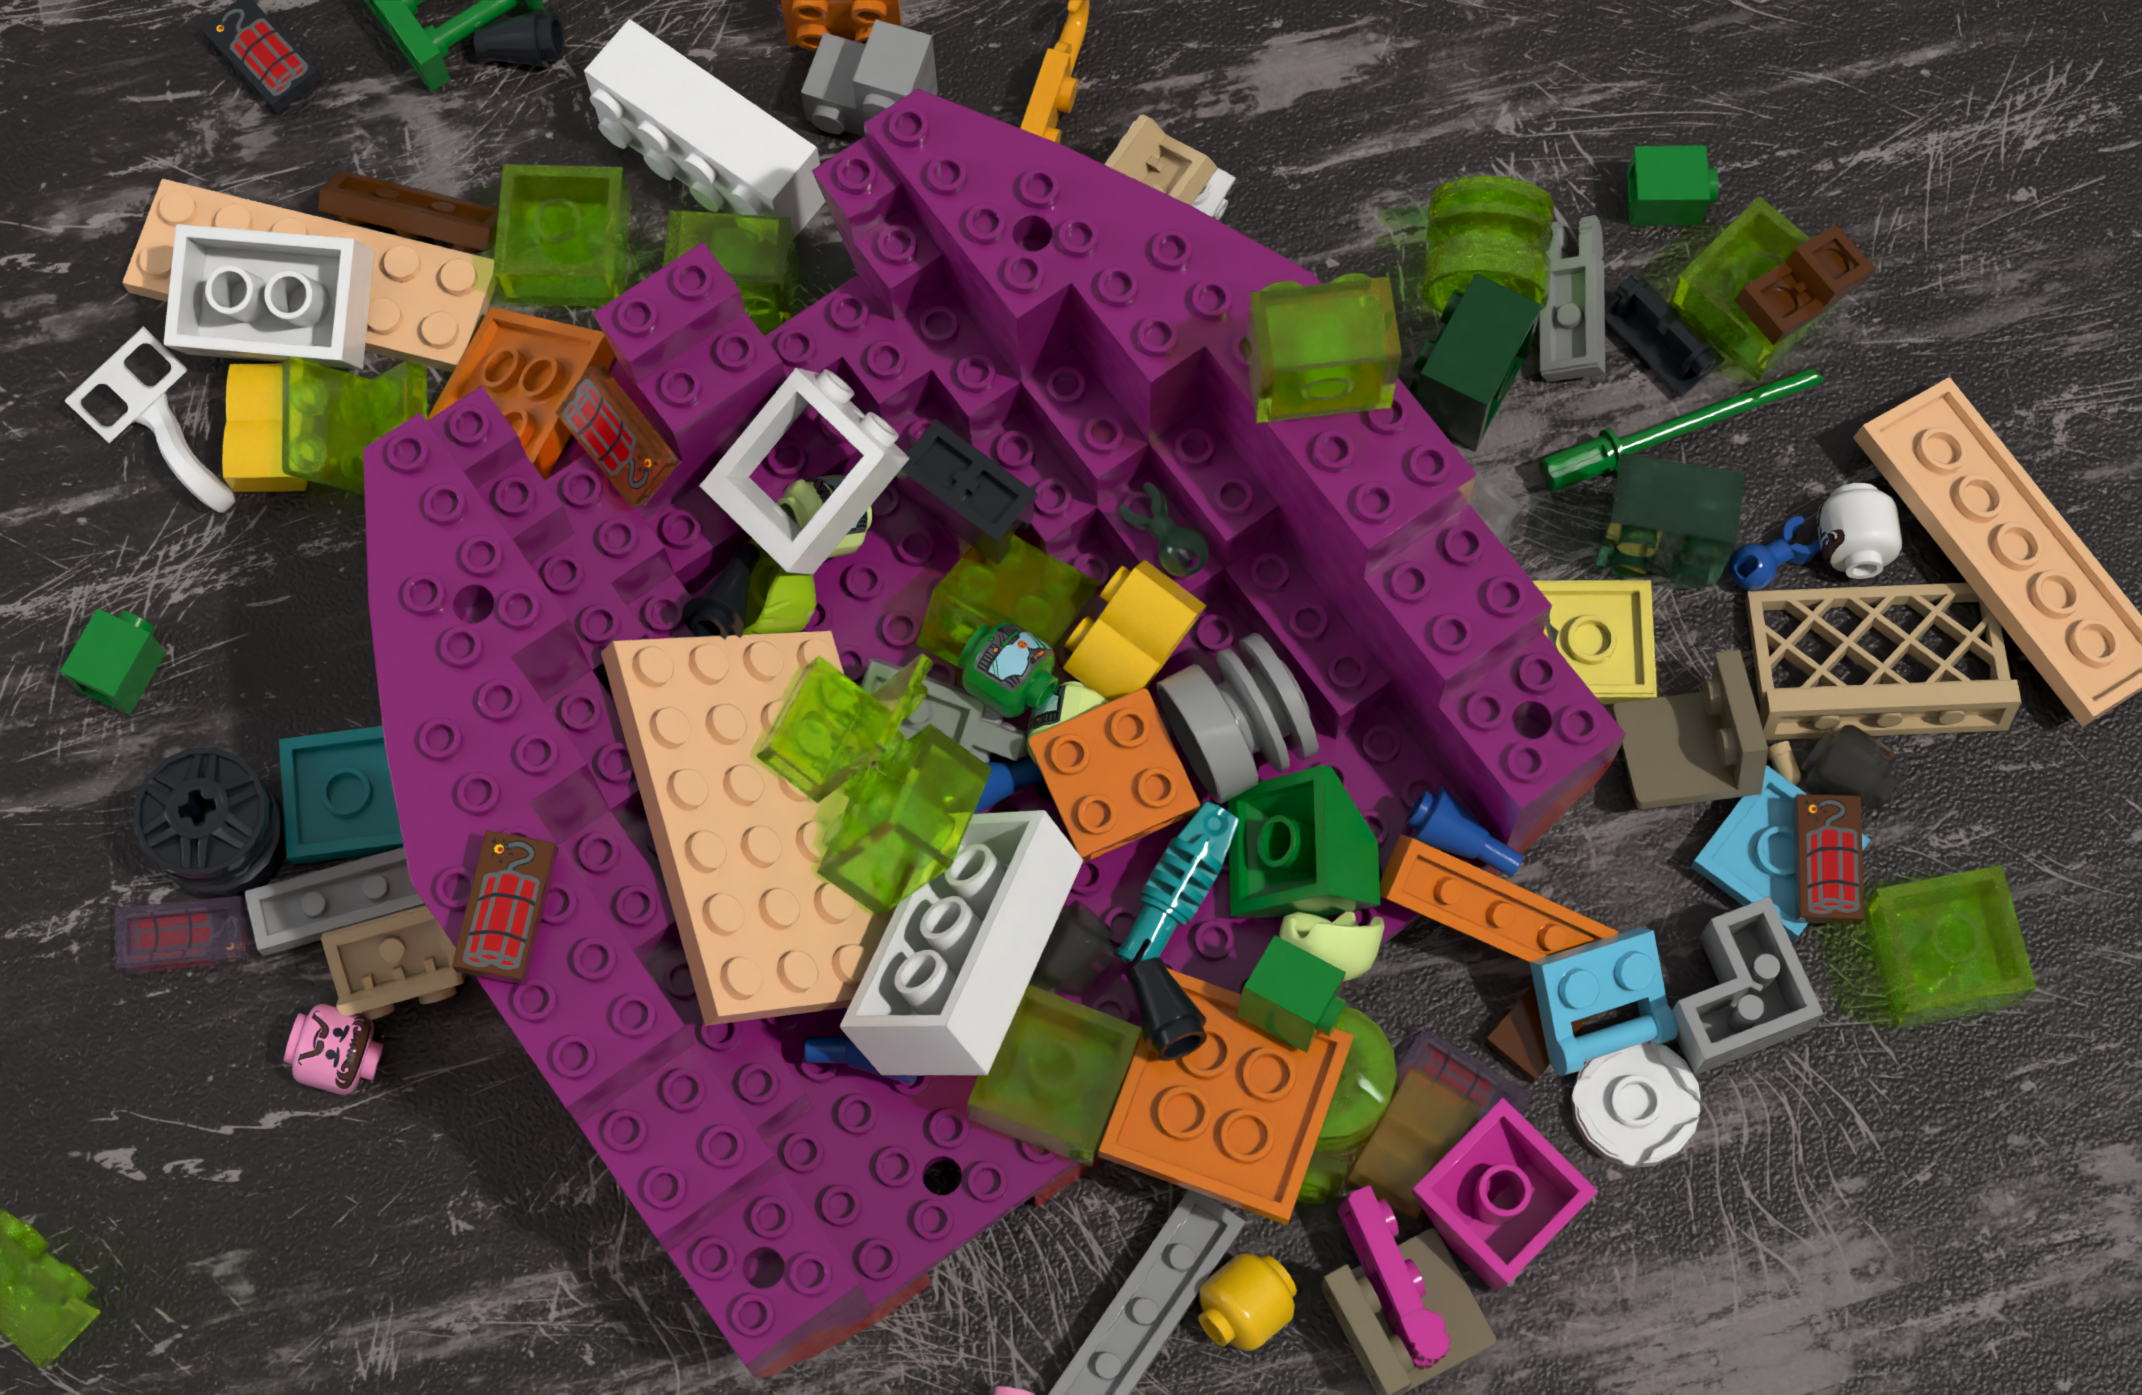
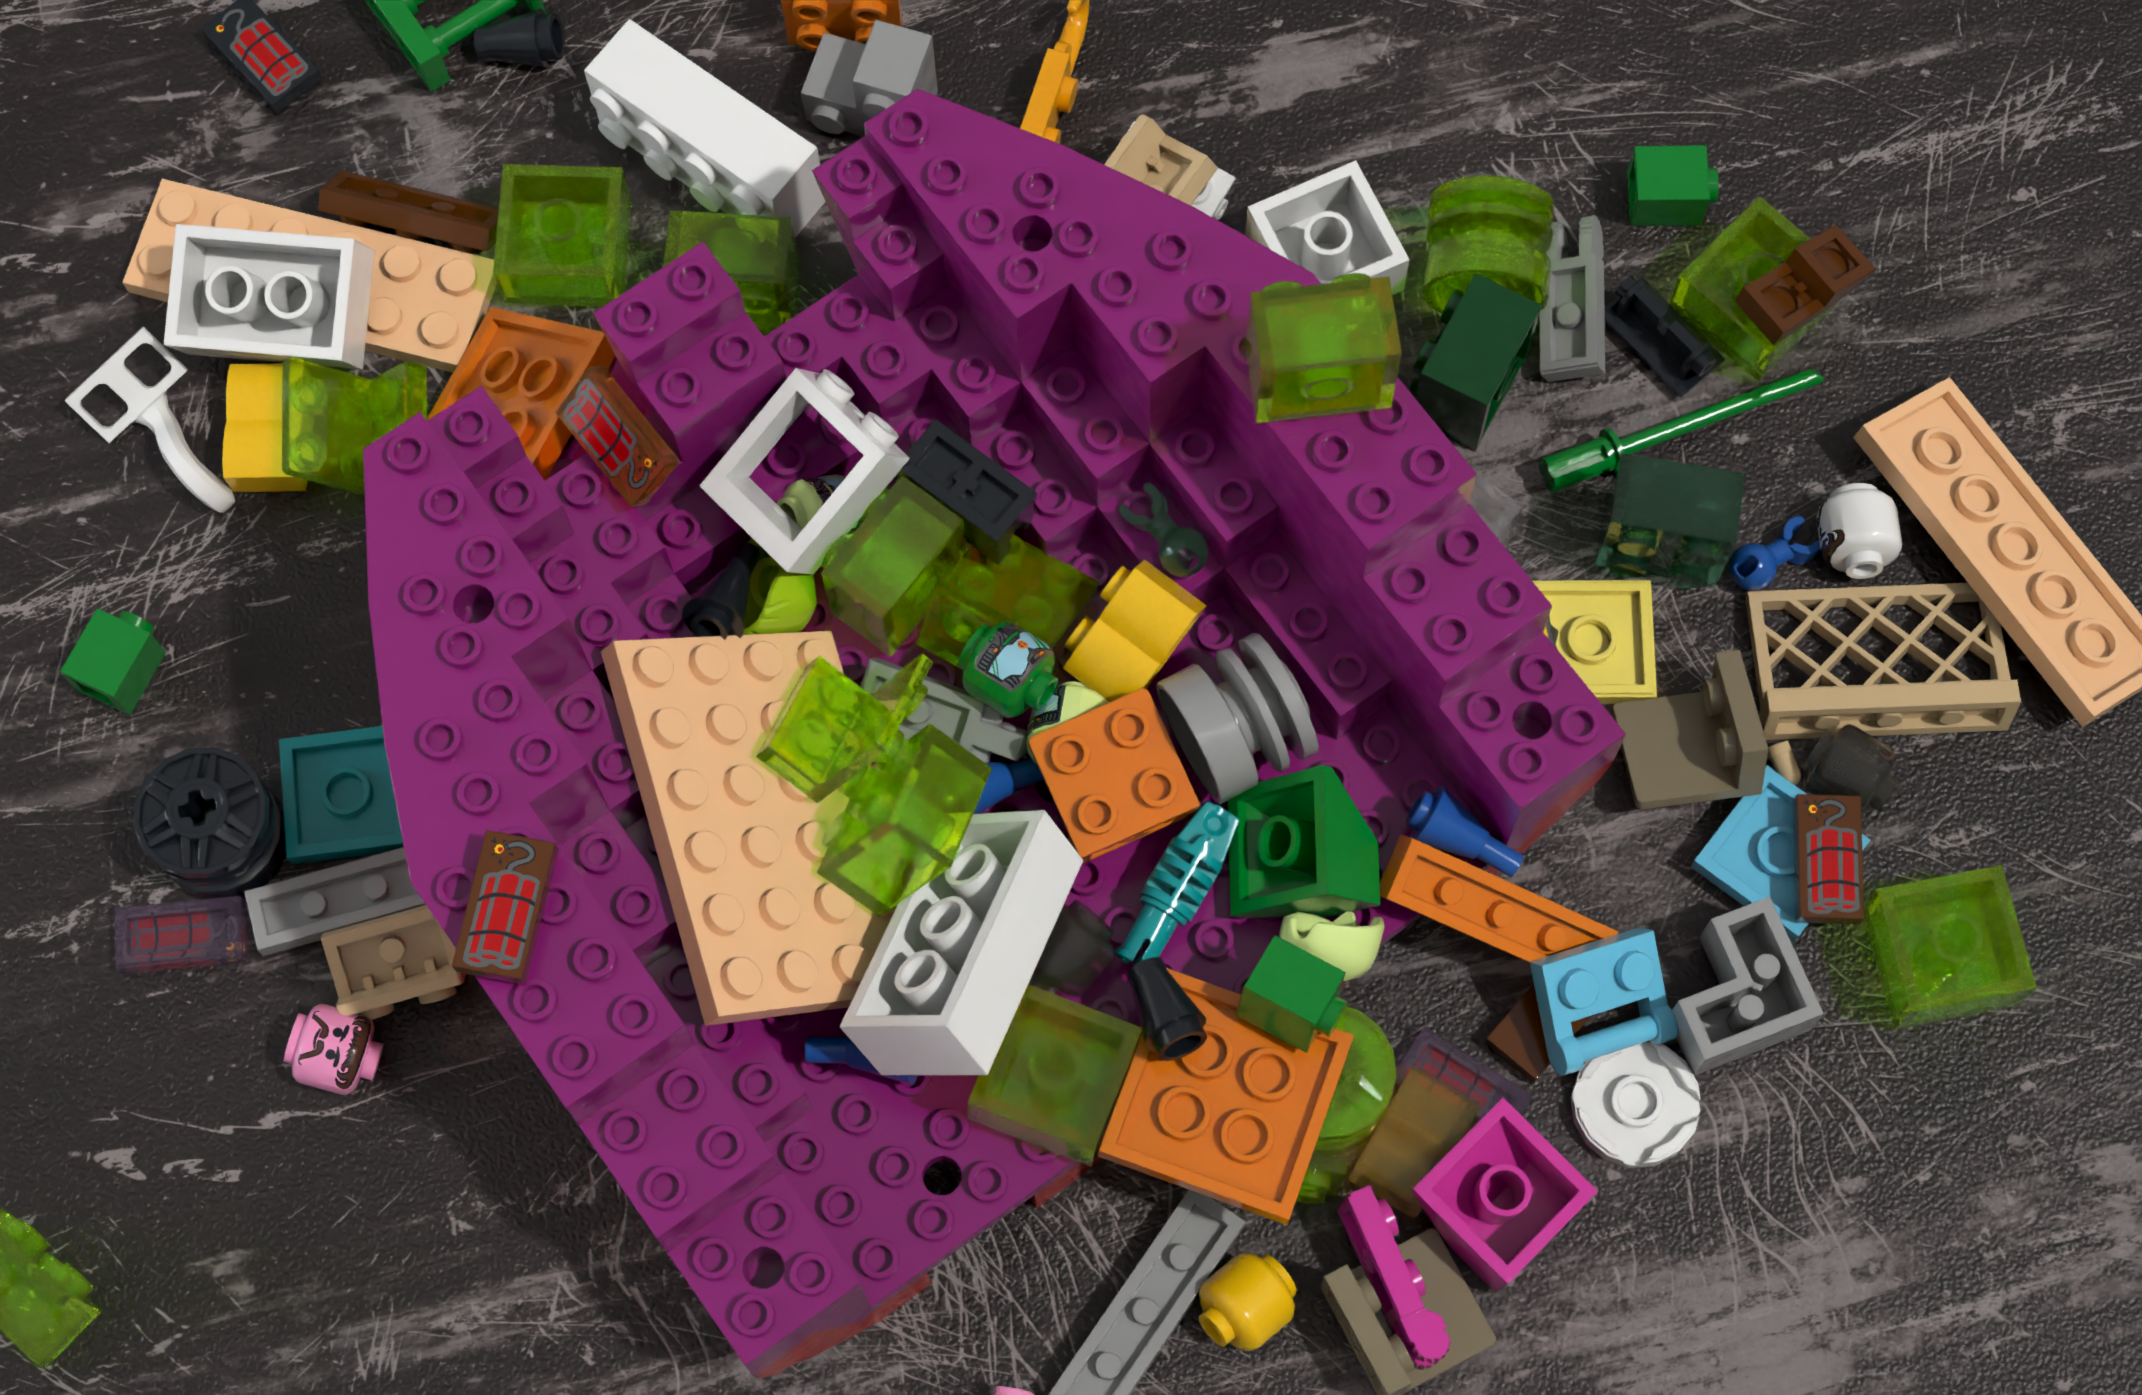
none -> clear neon green brick [821,475,969,657]
none -> white brick [1245,160,1409,314]

